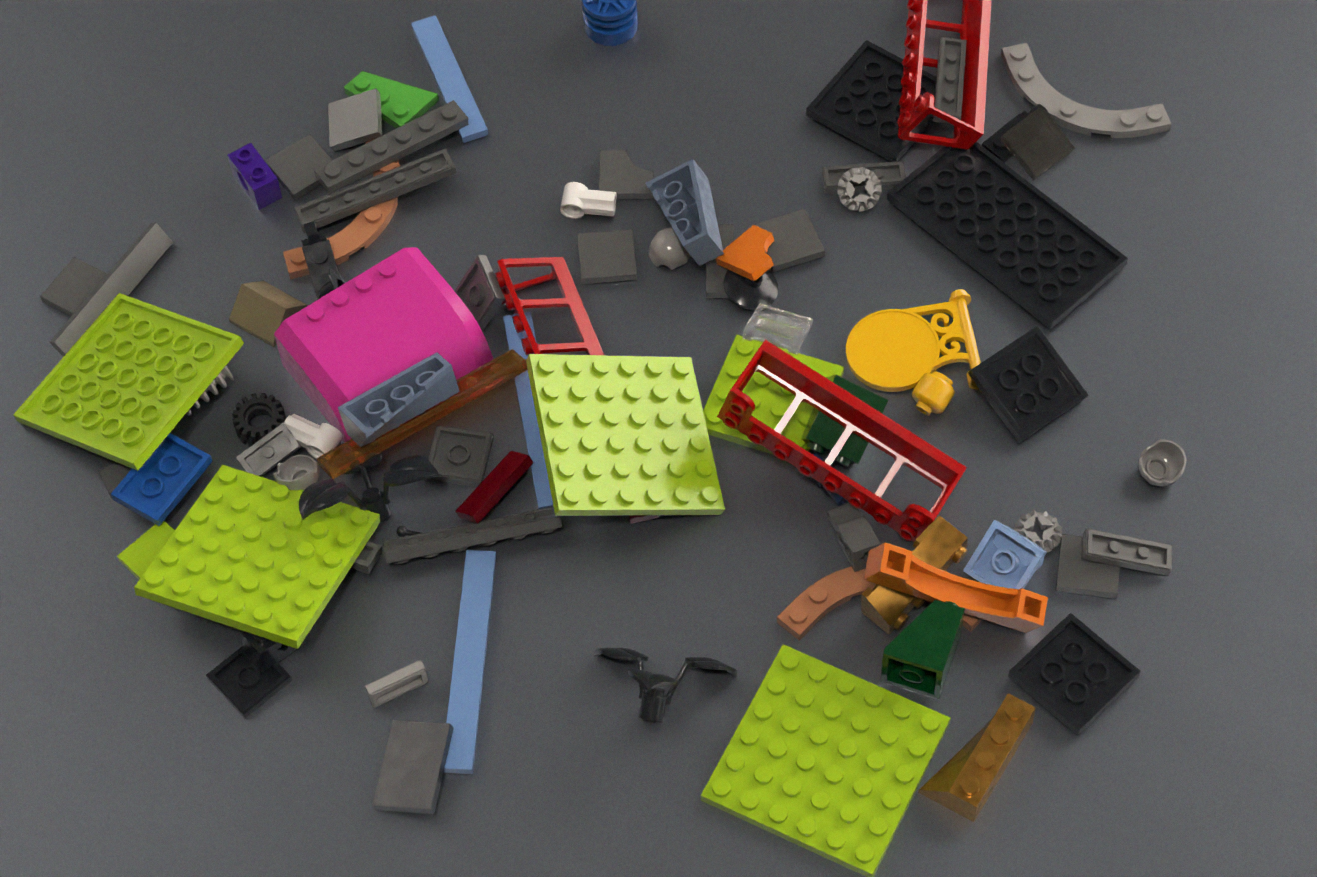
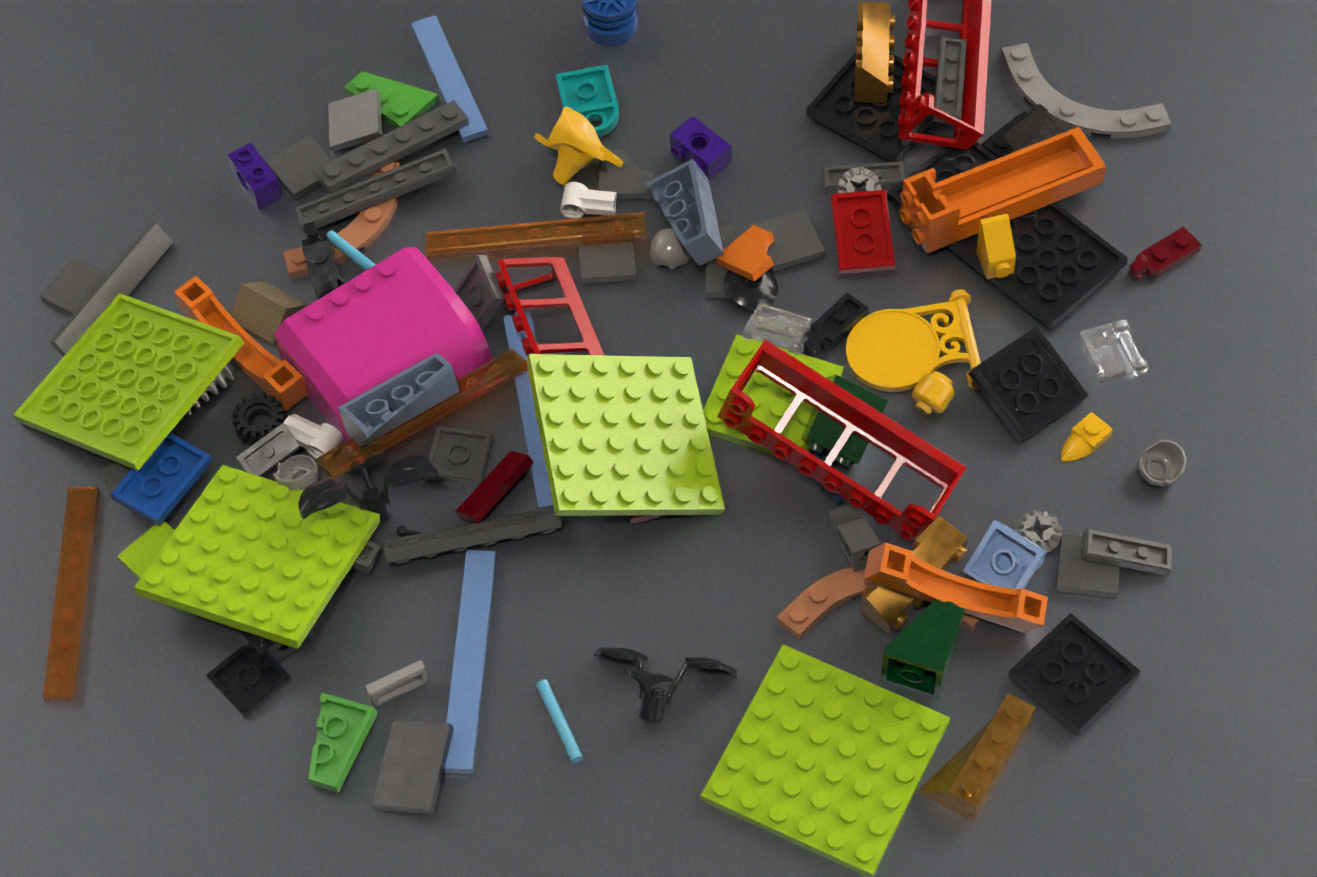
none -> clear orange tile [43,486,100,702]
none -> orange arch [174,276,308,412]
none -> bright green wing [308,692,378,793]
none -> medium azure bar [326,230,376,270]
none -> clear orange tile [425,212,647,260]
none -> yellow piece [534,106,624,186]
none -> medium azure bar [536,680,583,763]
none -> teal plate [555,64,619,137]
none -> dark purple brick [670,116,732,181]
none -> black hinge [803,293,869,357]
none -> red tile [830,190,895,274]
none -> pearl gold wedge [854,2,895,103]
none -> orange brick [899,127,1106,254]
none -> yellow slope [976,214,1016,279]
none -> yellow plate [1061,411,1113,462]
none -> clear plate [1079,320,1149,383]
none -> dark red hinge [1128,226,1202,282]

